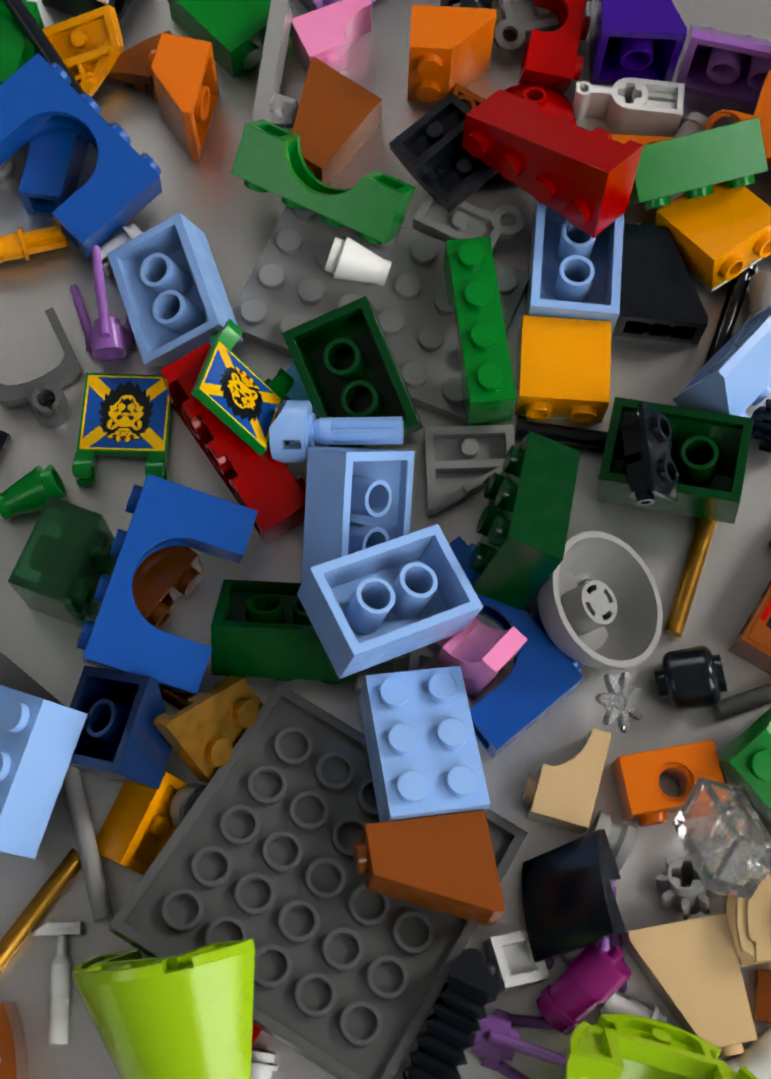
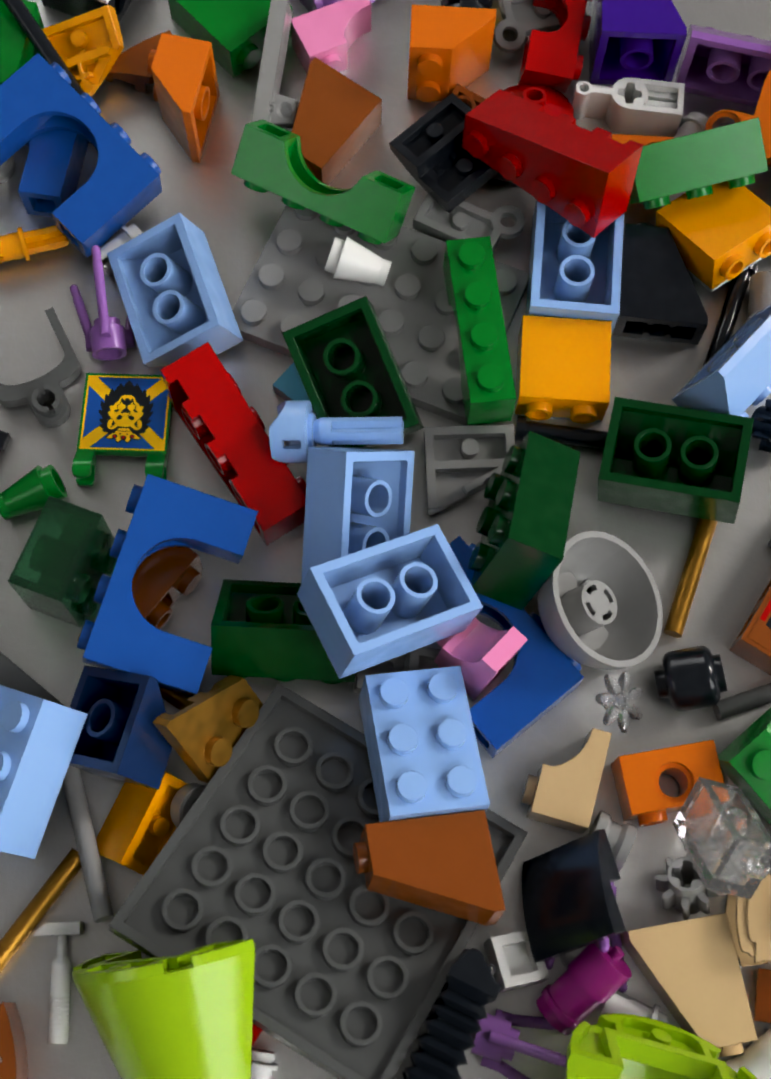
flag [191,319,294,455] -> none
black hinge [620,402,679,506] -> none

